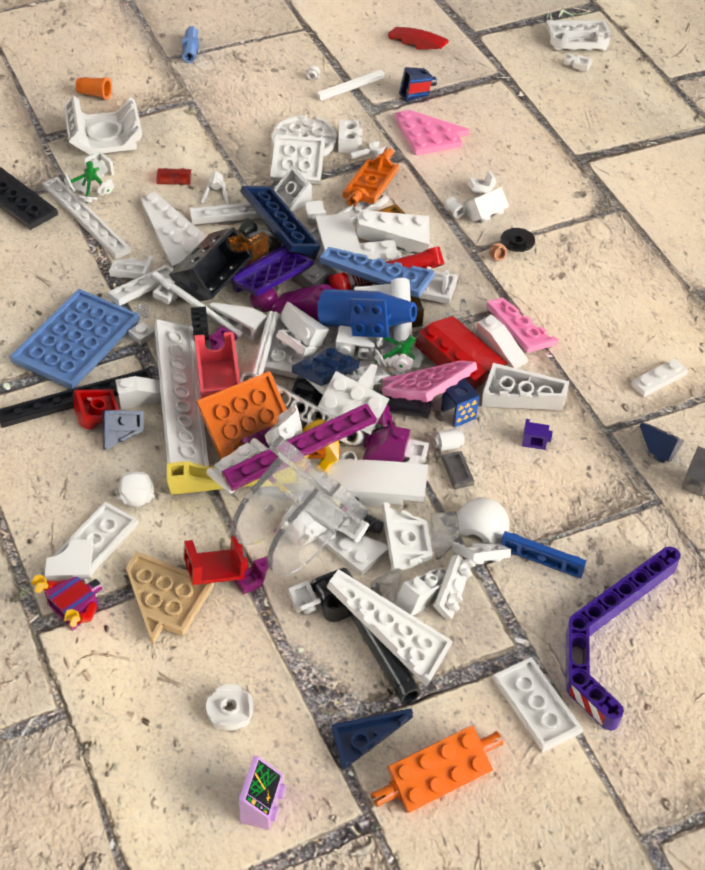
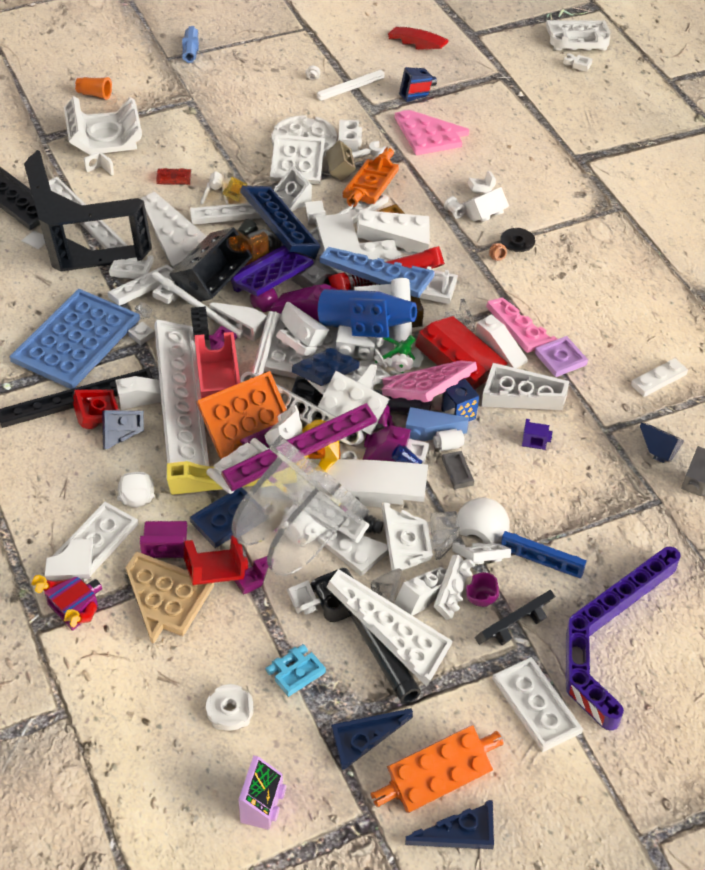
white plant [64,159,114,203] -> none
none -> white sticker [21,230,46,249]
none -> black window [24,150,152,271]
none -> magenta bracket [140,521,188,558]
none -> dark blue plate [190,487,266,548]
none -> clear yellow slope [223,177,248,202]
none -> medium azure plate [265,644,326,697]
none -> dark tan brick [326,140,356,181]
none -> clear blue cone [391,444,423,464]
none -> dark blue wing [405,800,494,849]
none -> medium blue slope [406,407,469,441]
none -> magenta hair [466,572,499,607]
none -> black hinge [474,589,556,645]
none -> lavender plate [535,336,588,377]

